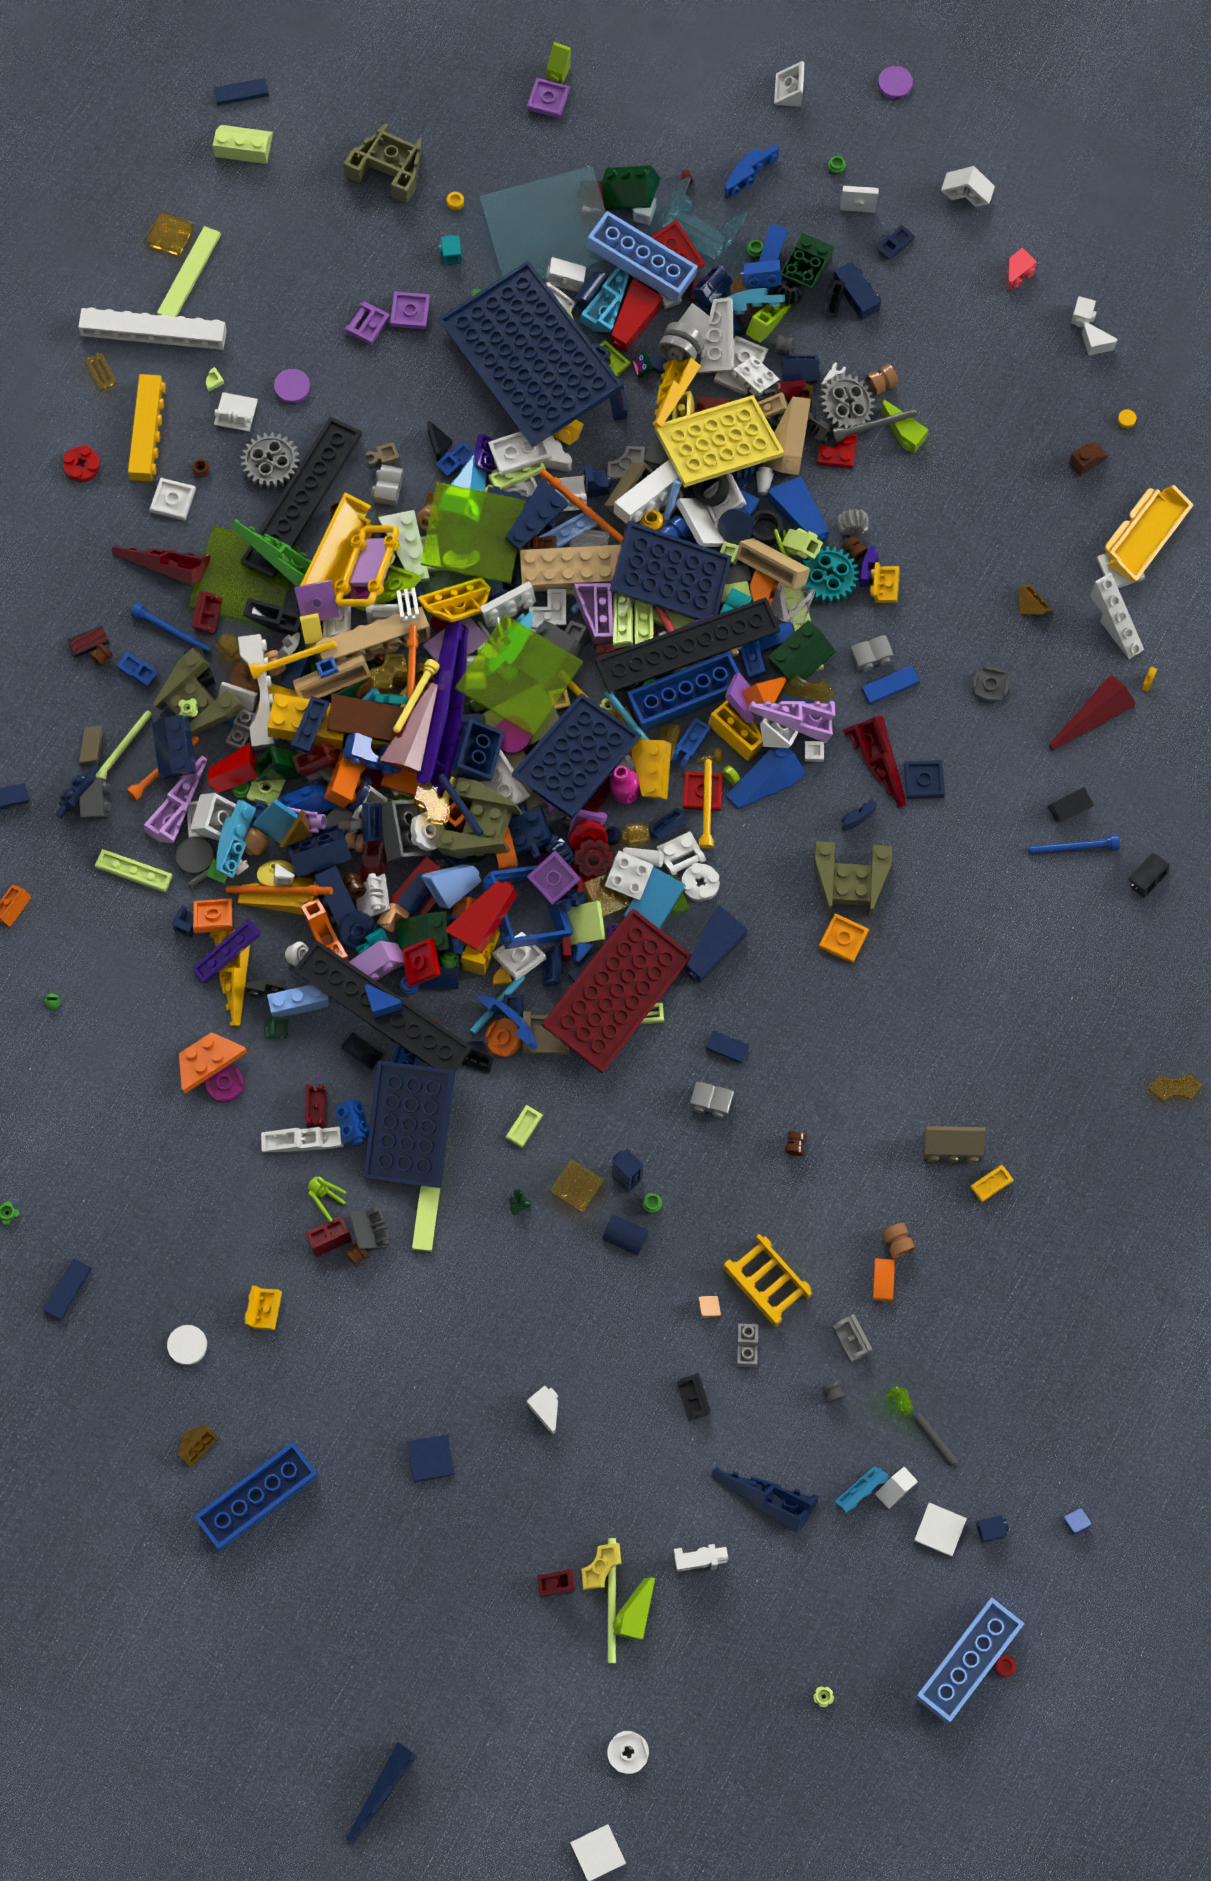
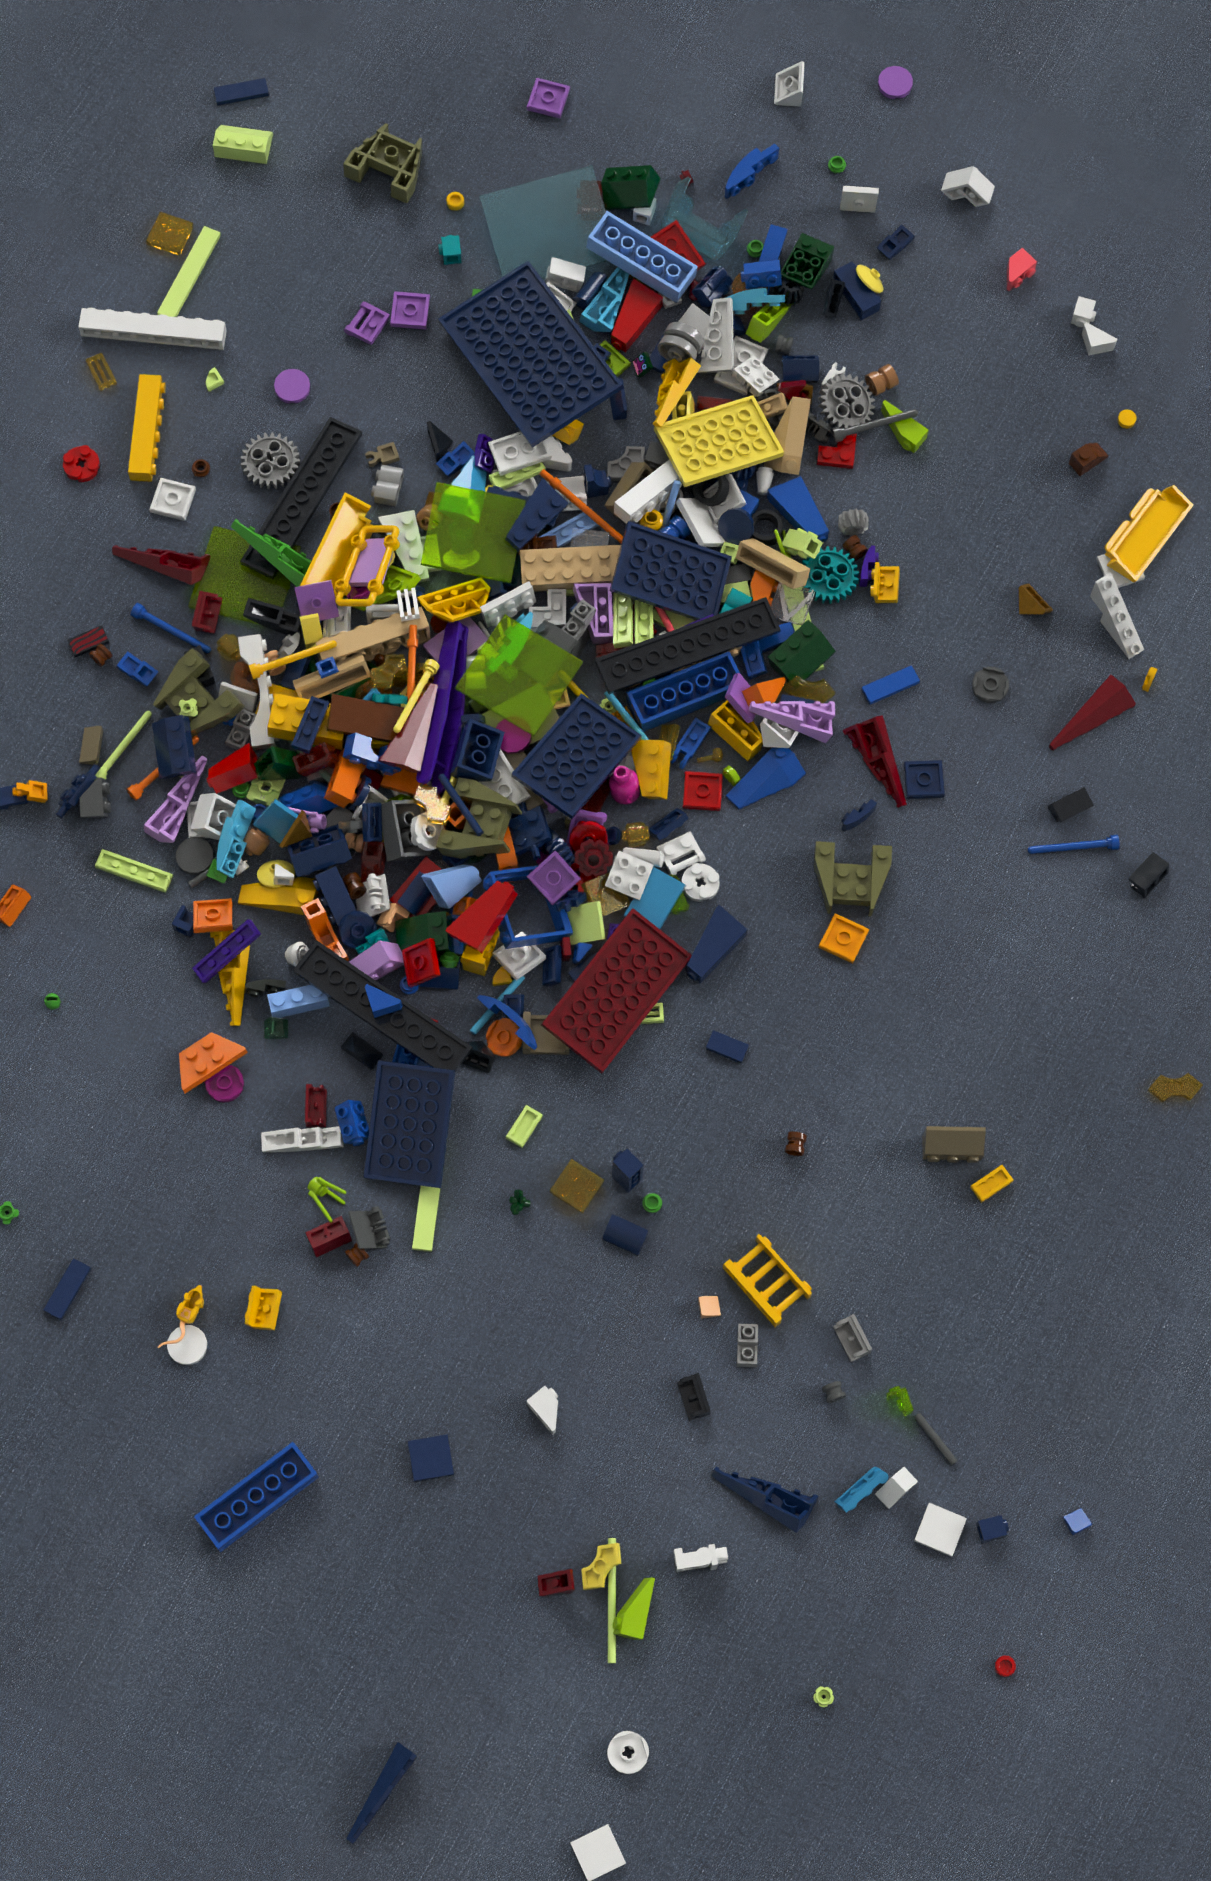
pearl gold slope [178,1425,219,1467] -> none
white hinge [214,392,258,432] -> none
orange bar [225,885,333,896] -> none
lime slope [546,42,571,84] -> none
light grey brick [690,1082,734,1118] -> none
yellow piece [699,759,714,849] -> none
white plate [805,741,824,762] -> none
light grey brick [850,635,894,672] -> none
orange slope [873,1258,895,1302] -> none
medium nougat wheel [881,1223,916,1259] -> none
light blue brick [915,1597,1025,1724] -> none
none -> light orange plate [12,780,48,803]
none -> yellow animal [158,1285,204,1348]
none -> light grey slope [561,599,596,641]
none -> light yellow dish [856,265,883,293]

